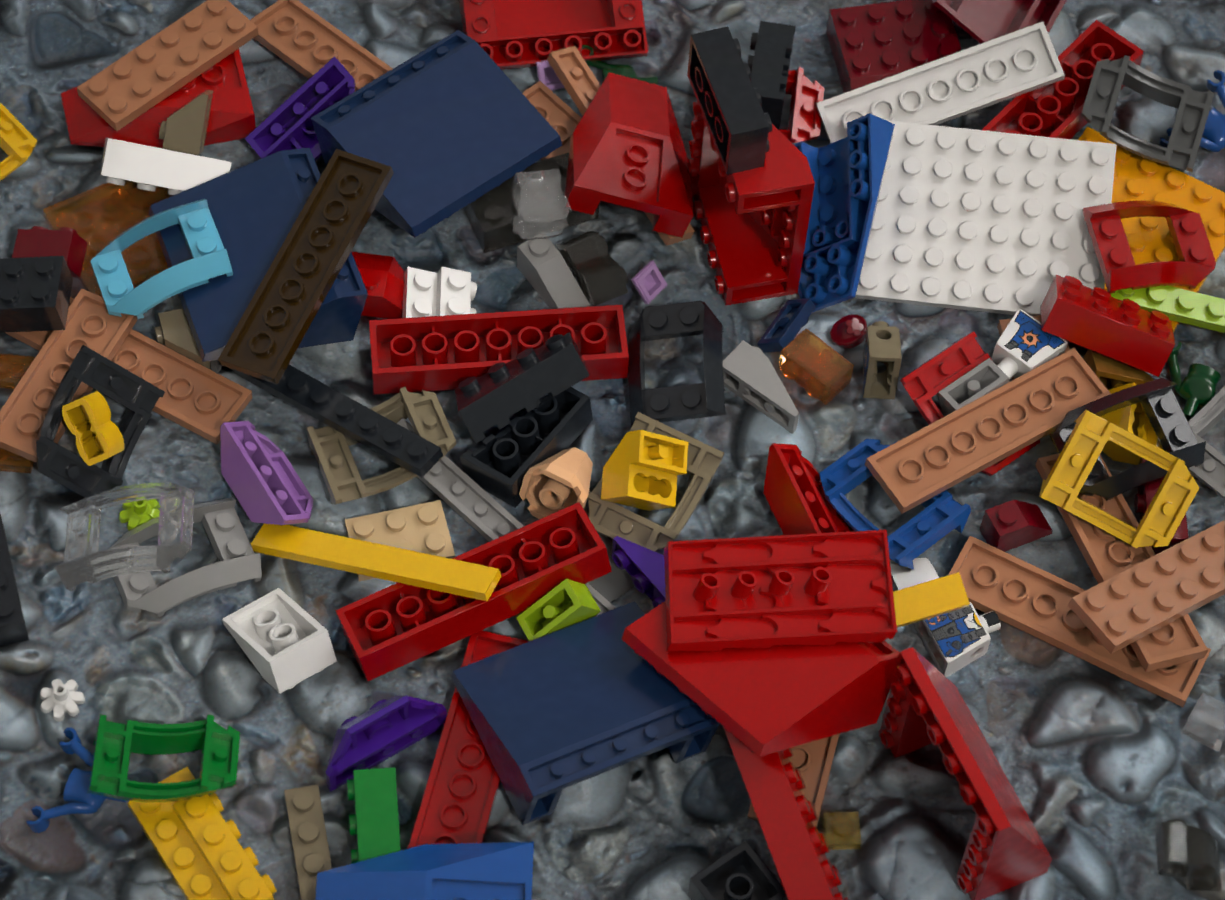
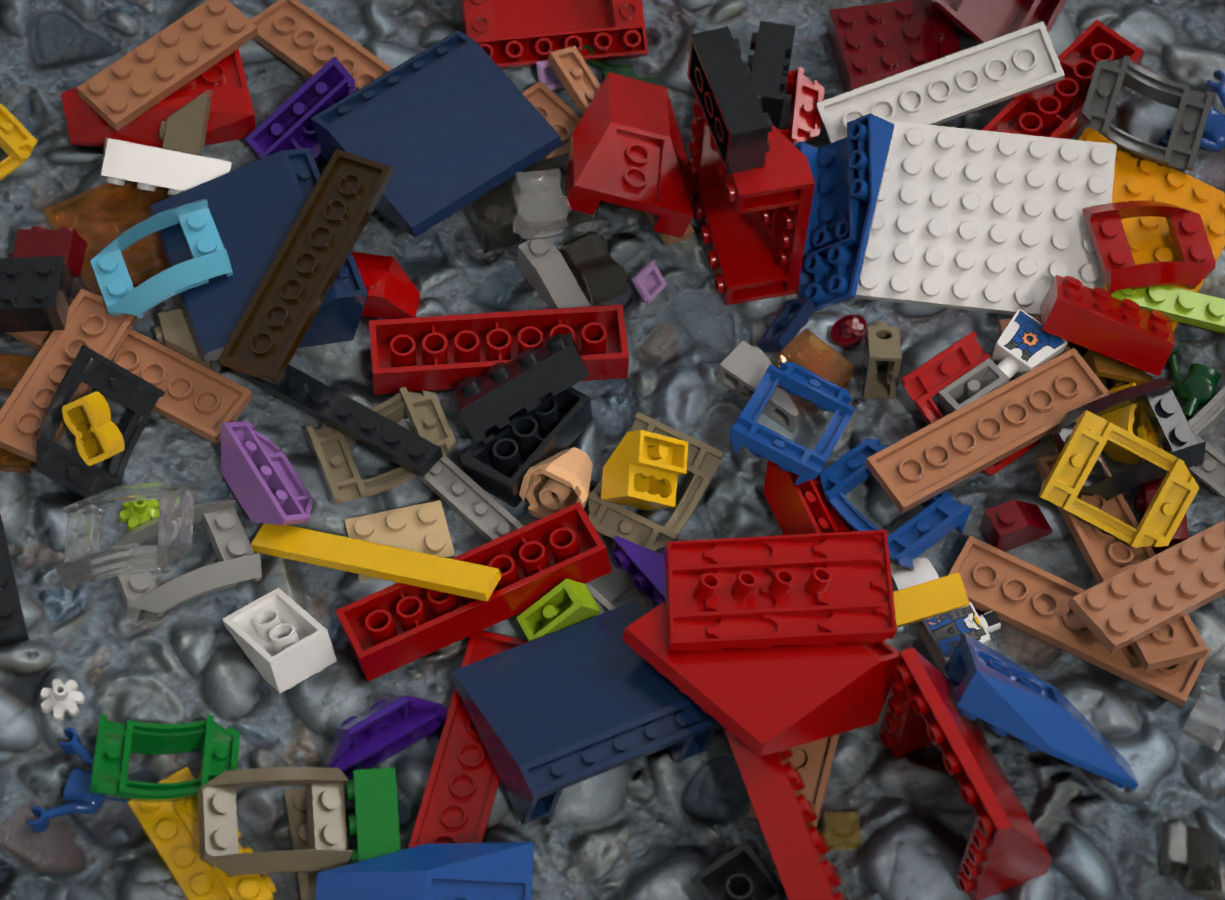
white plate [402,266,477,318] -> none
black wedge [628,301,726,425] -> none
none -> dark tan wedge [197,767,353,877]
none -> blue wedge [729,361,856,486]
none -> blue wedge [945,632,1138,790]

